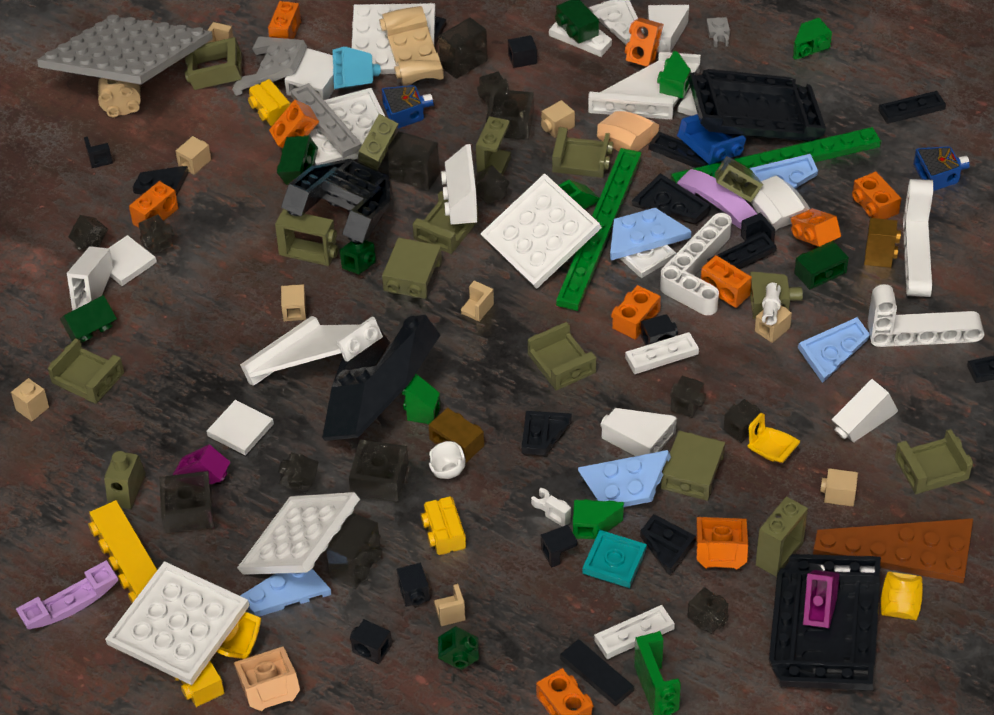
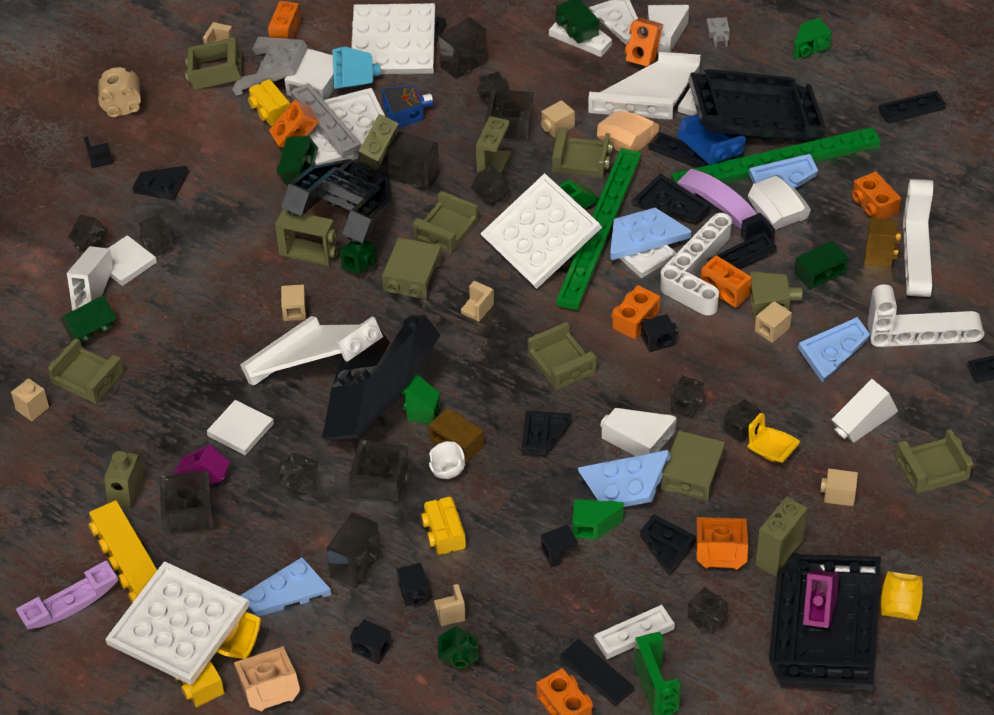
light grey plate [37,15,213,84] -> none
orange brick [129,181,179,234] -> none
tan brick [176,136,211,175] -> none
white plate [237,492,360,575] -> none
tan piece [379,6,444,86] -> none
white slope [441,144,477,224] -> none
black panel [508,35,537,68] -> none
white plate [531,488,571,526] -> none
teal plate [582,530,647,588] -> none
white plate [625,332,699,374] -> none
green slope [657,51,691,99] -> none
olive torso [715,156,763,202] -> none
white pin [762,283,781,325] -> none
orange brick [791,208,841,246] -> none
dark orange wing [813,518,973,583] -> none
torso [913,147,970,191] -> none

